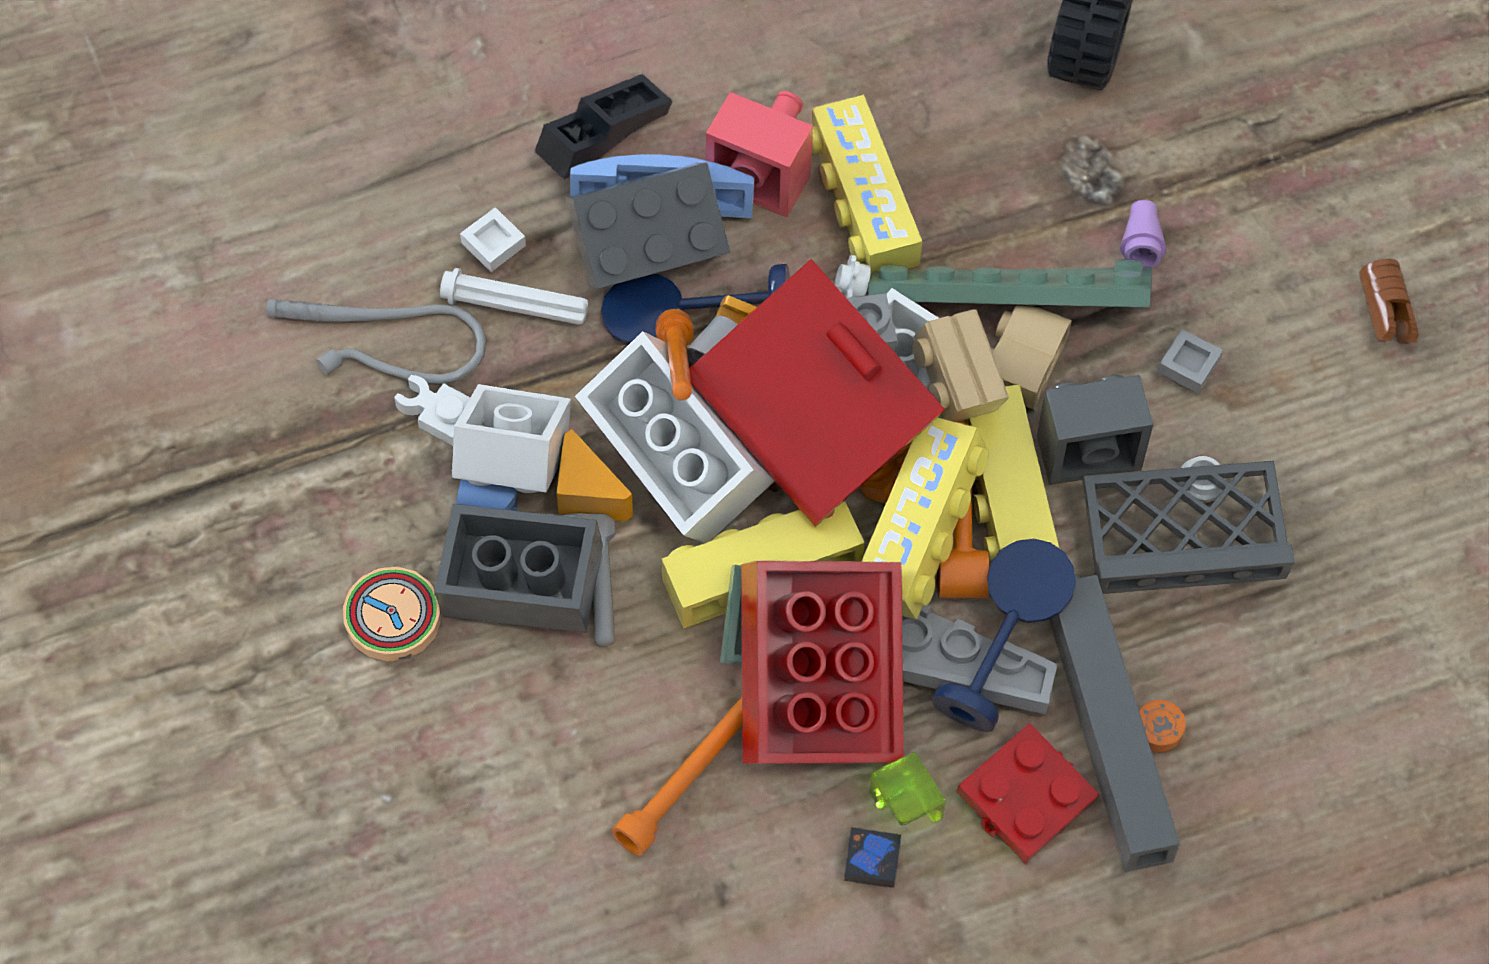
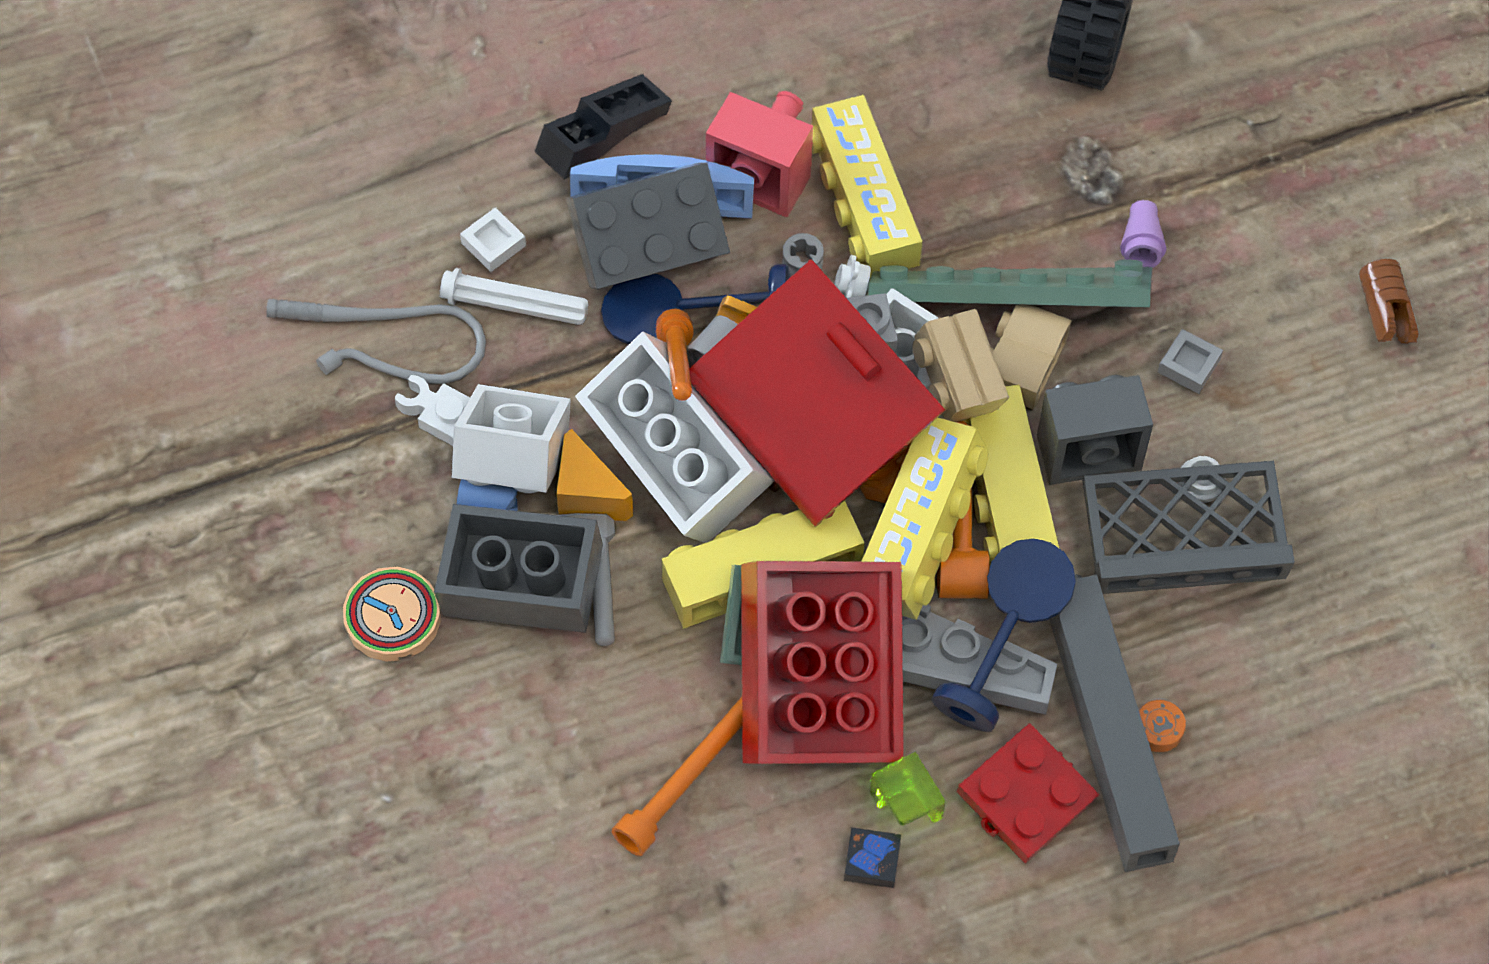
none -> light grey bush [782,233,824,277]

